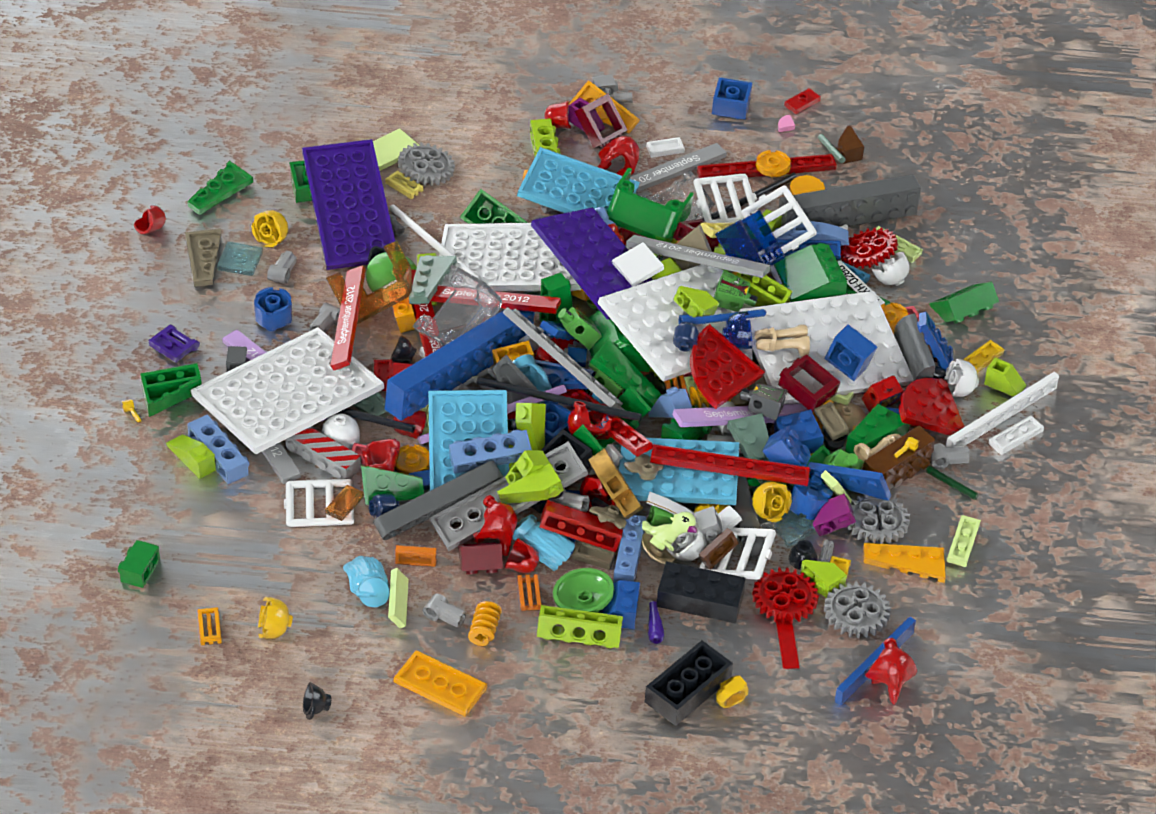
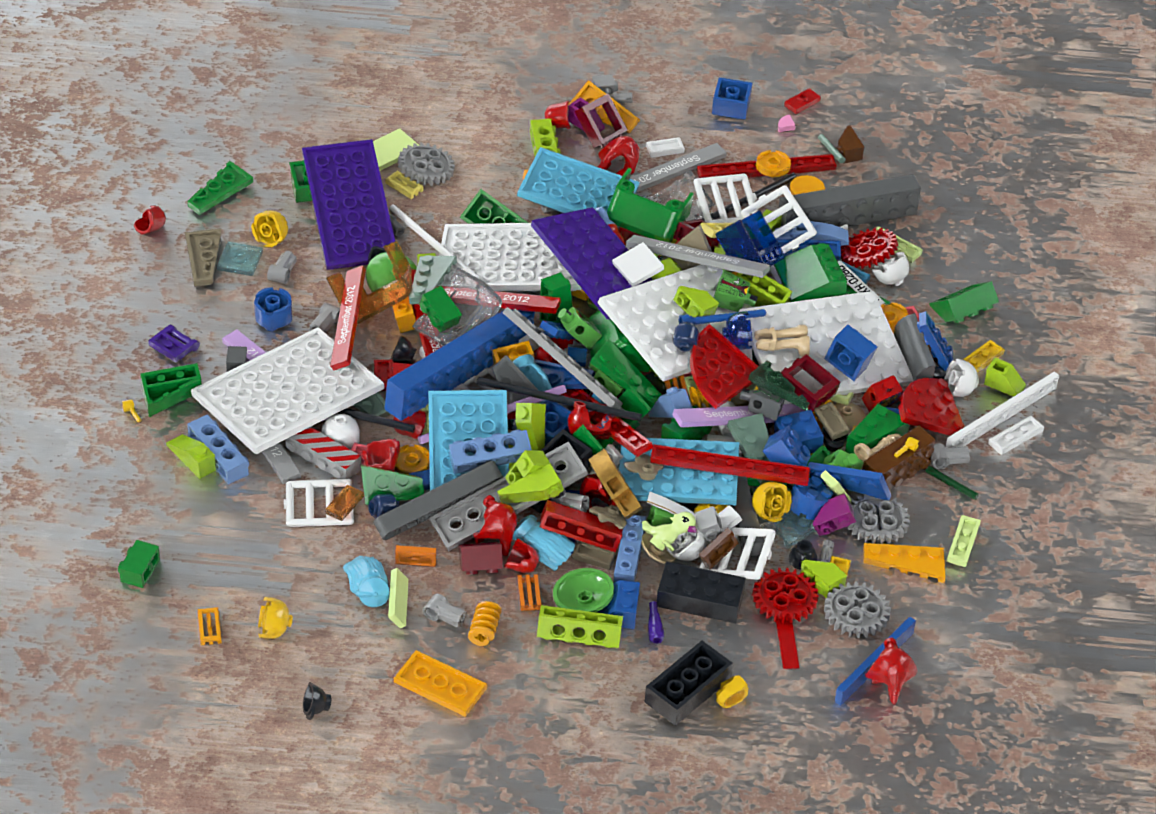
none -> green brick [419,286,462,333]
none -> clear green wing [748,360,809,411]

